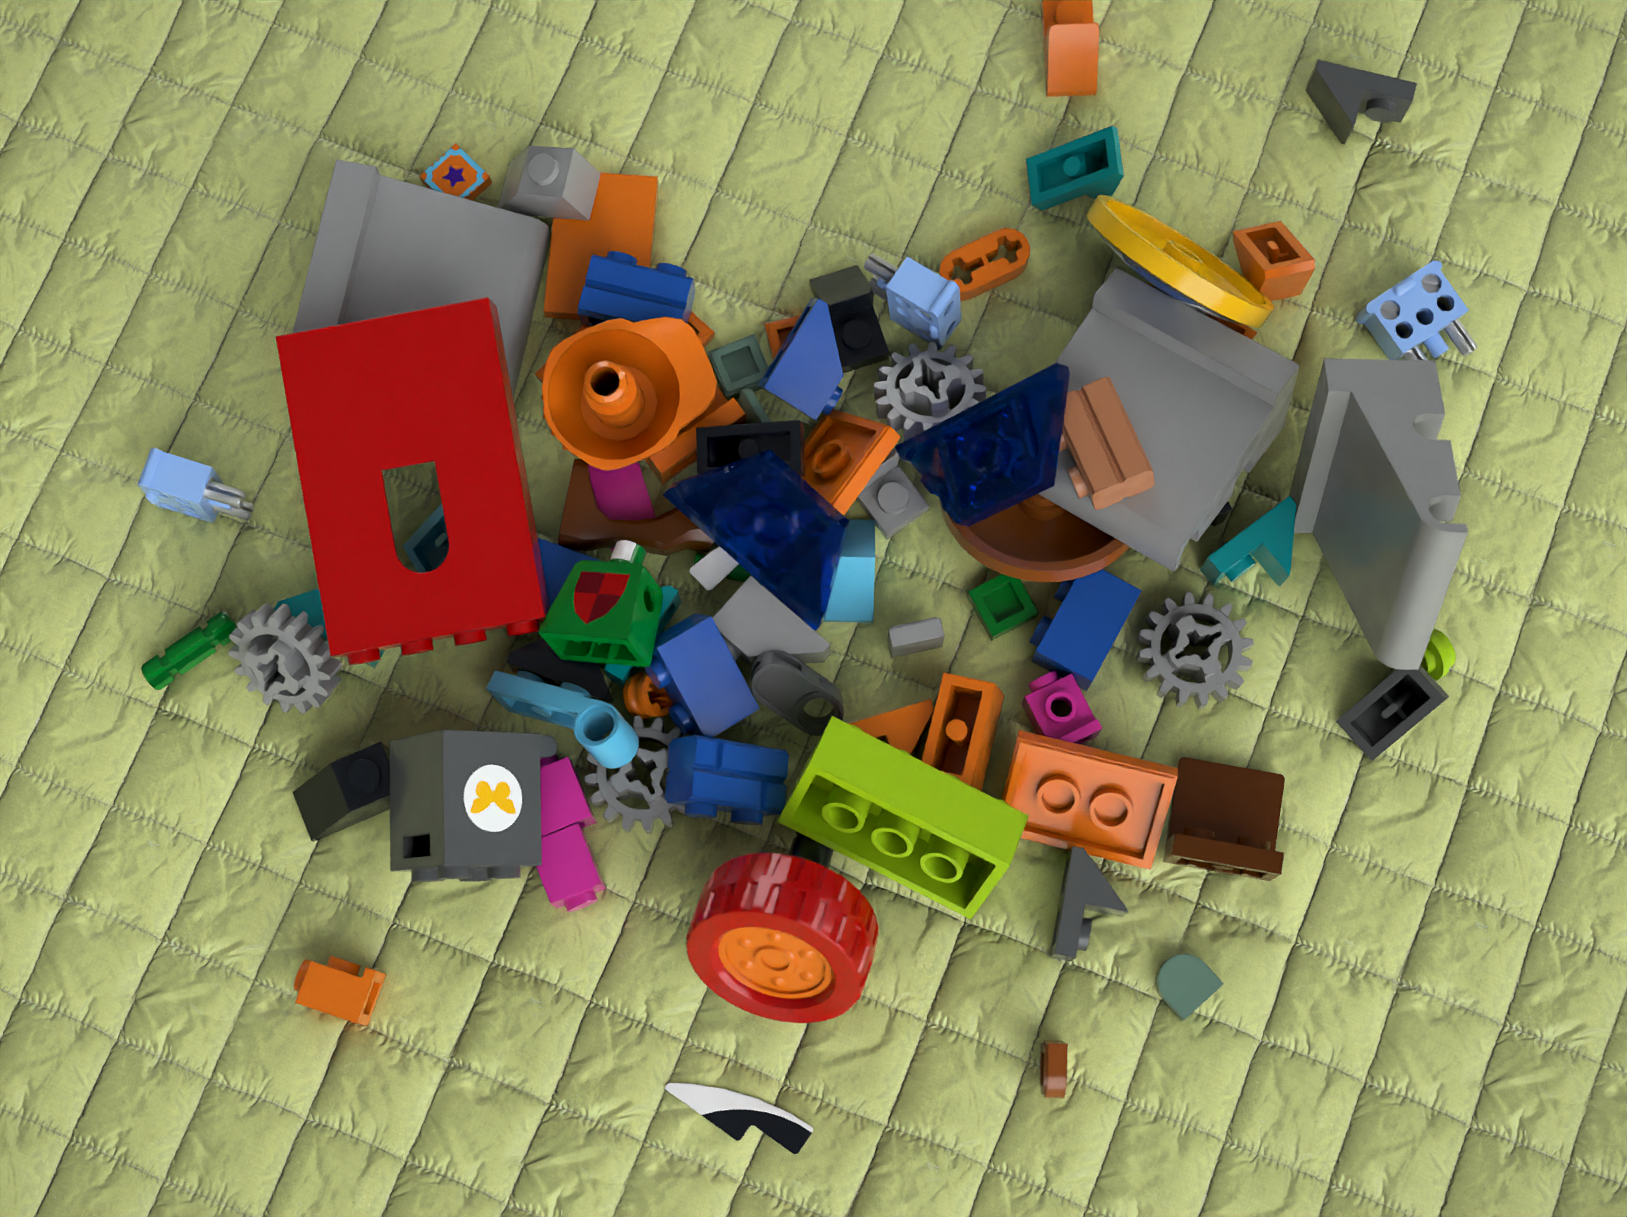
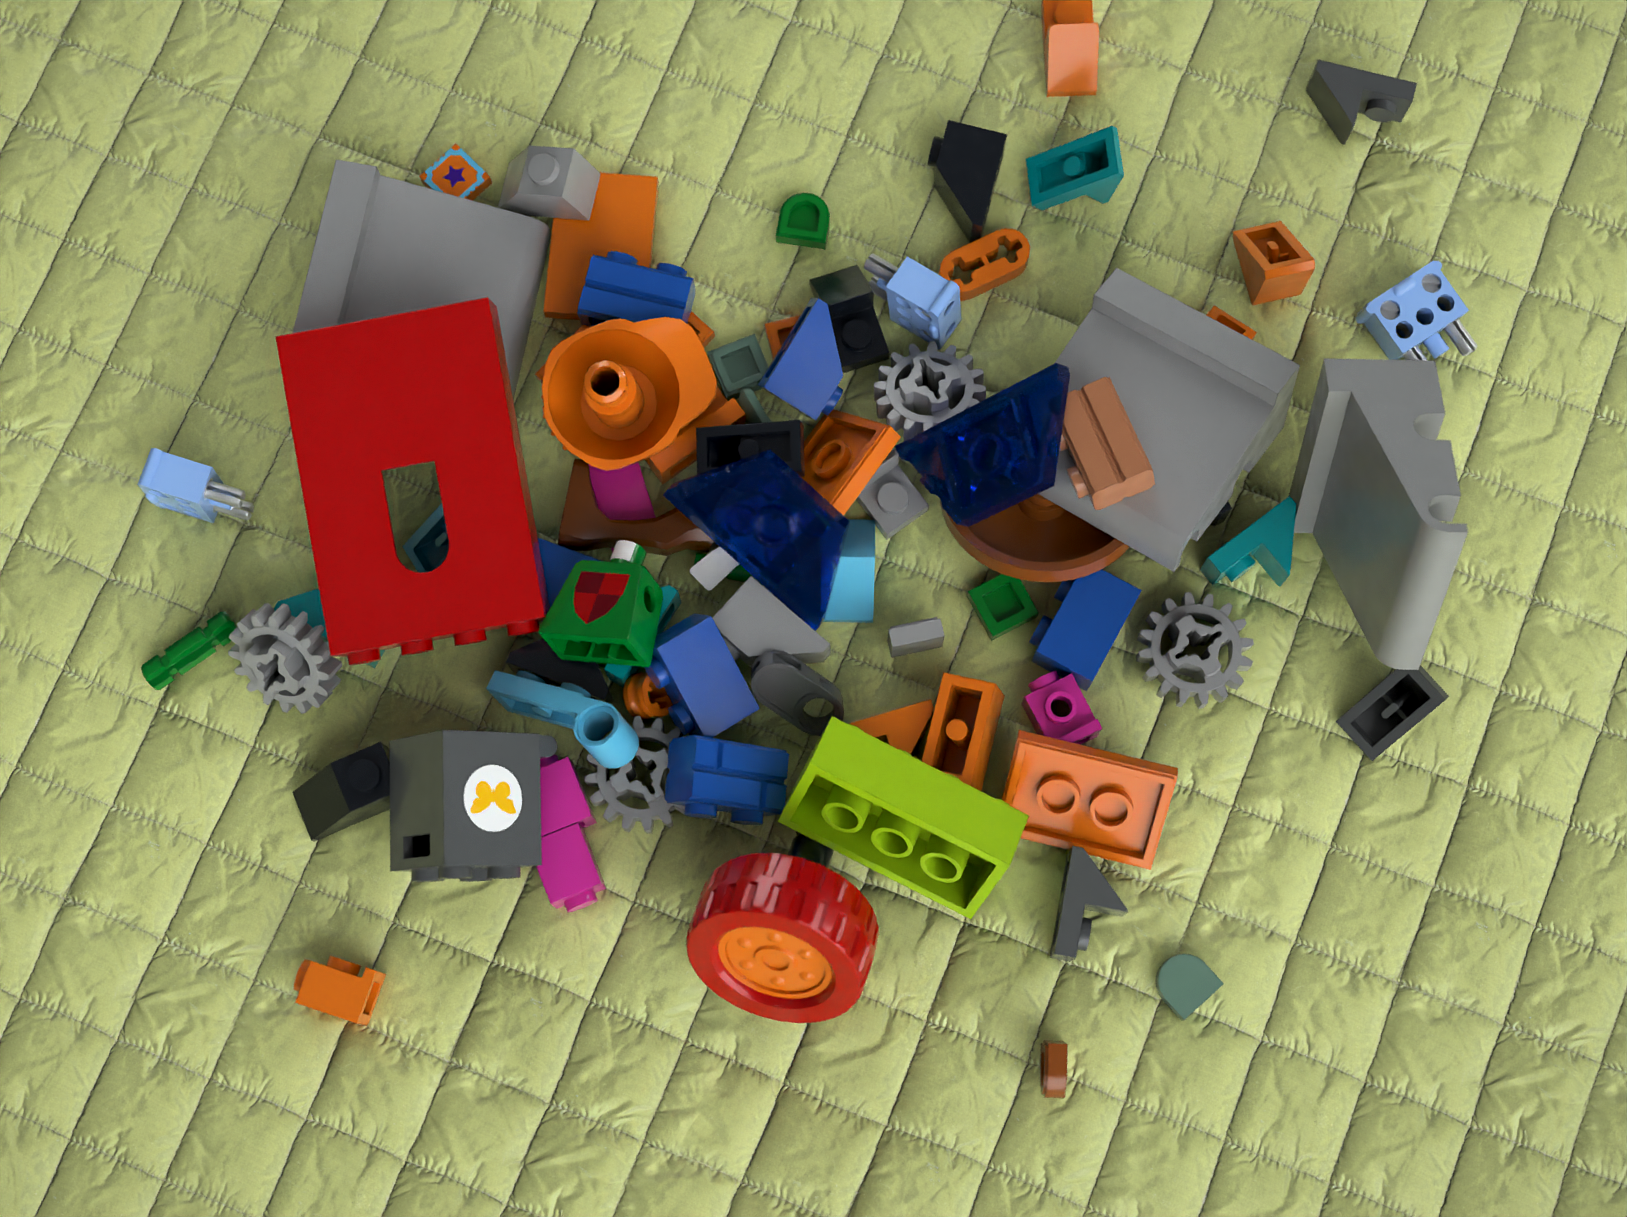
sticker [665,1083,813,1154] -> none
yellow dish [1086,195,1274,328] -> none
reddish brown bracket [1163,757,1285,881] -> none
lime plate [1421,629,1456,681] -> none
none -> green tile [776,193,830,250]
none -> black slope [927,120,1007,243]

